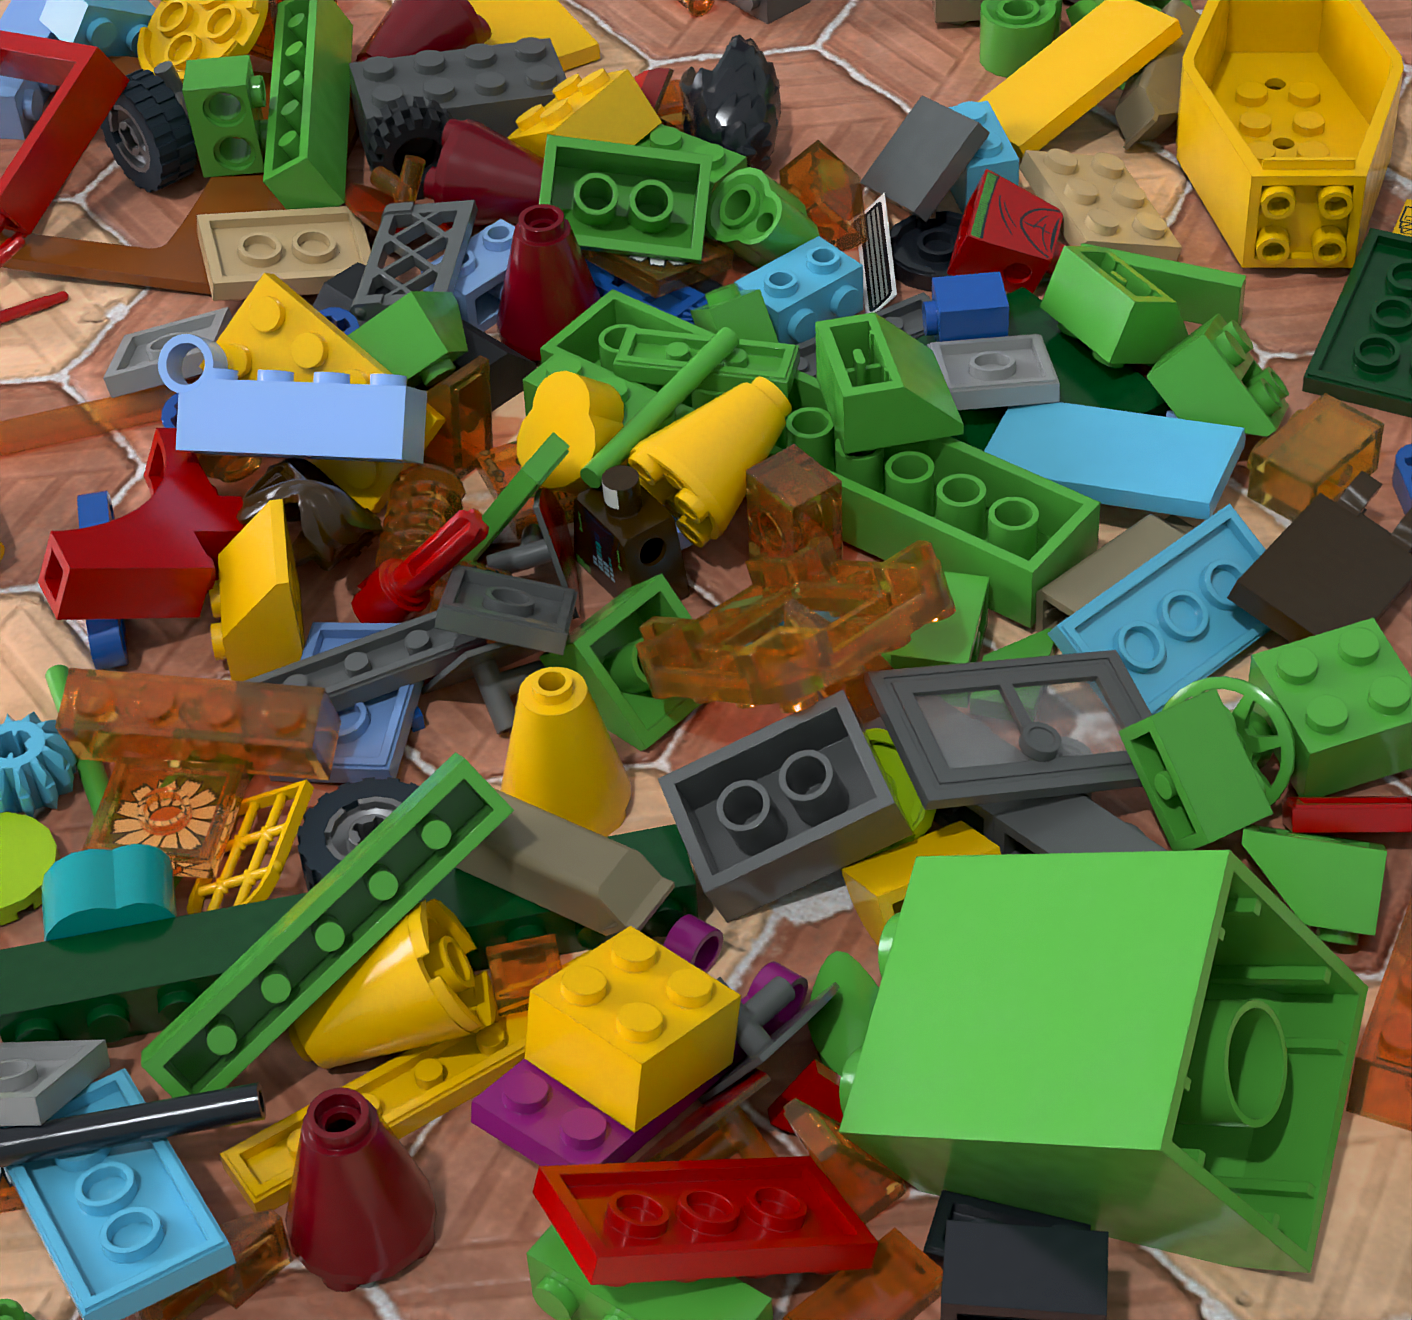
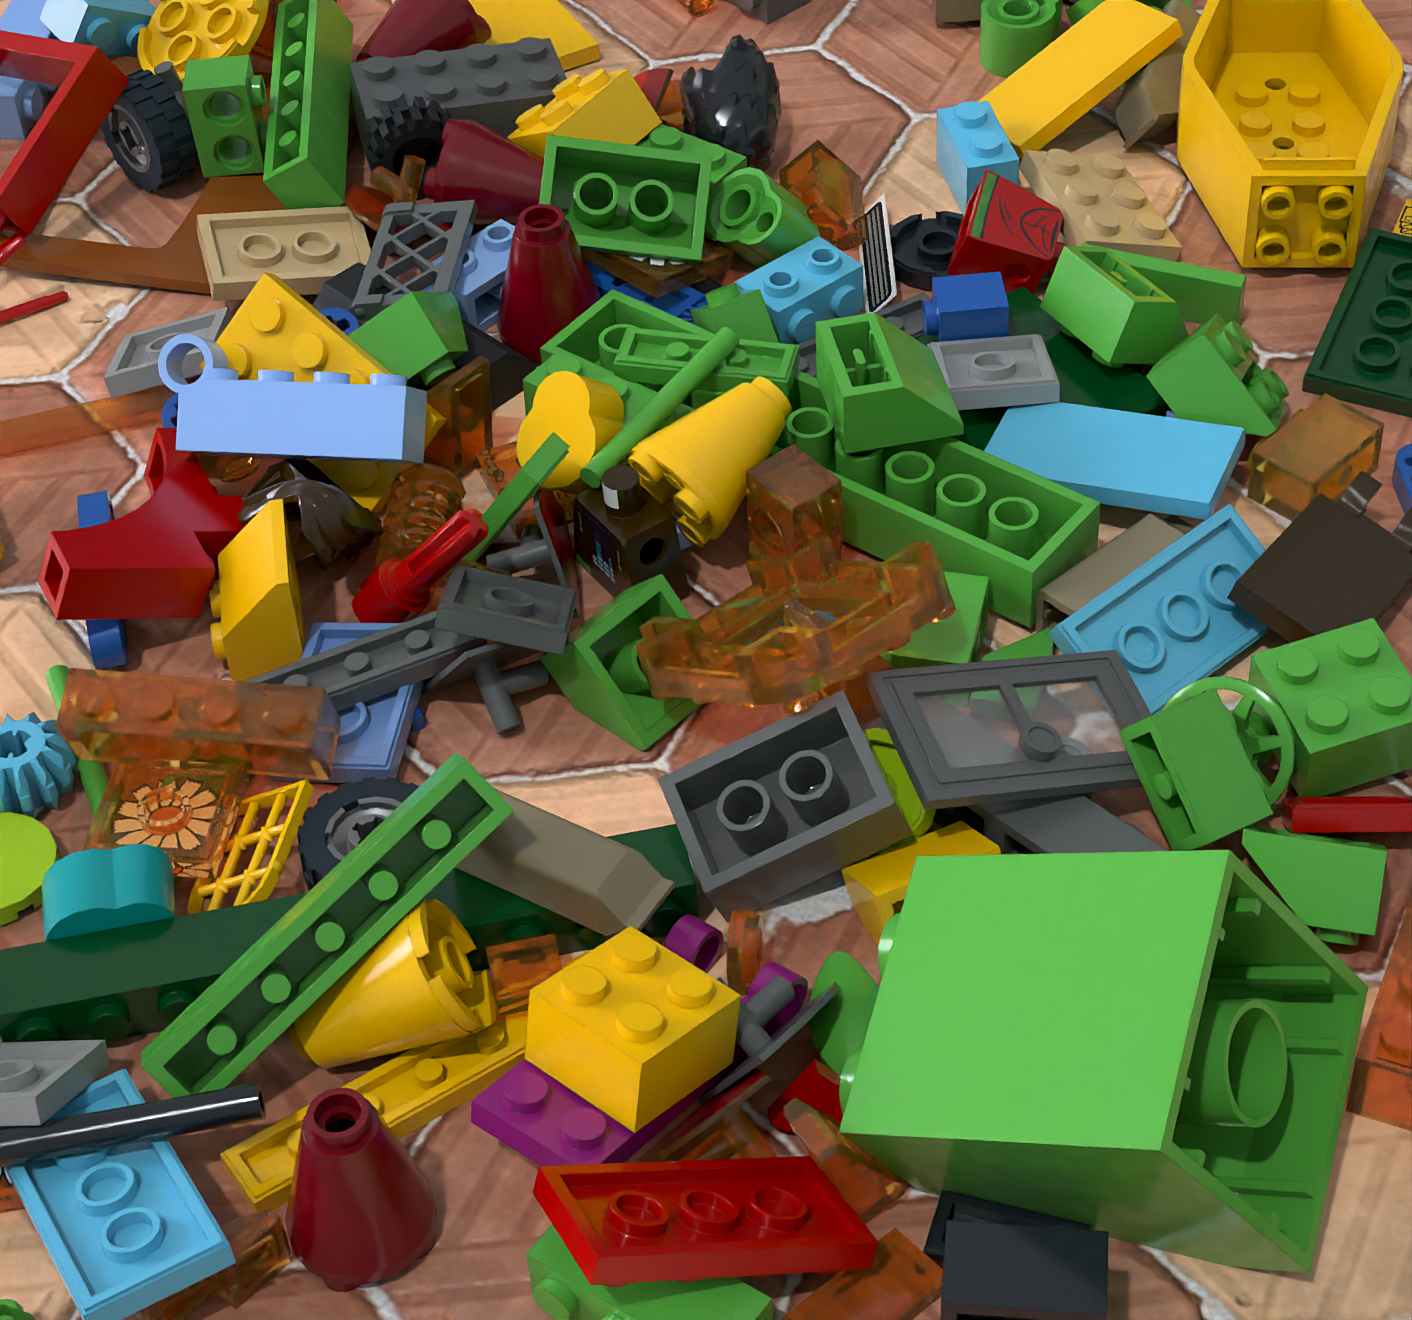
yellow cone [500,667,631,837] -> none
dark grey tile [860,95,990,222] -> none
none -> clear orange tile [726,909,764,995]

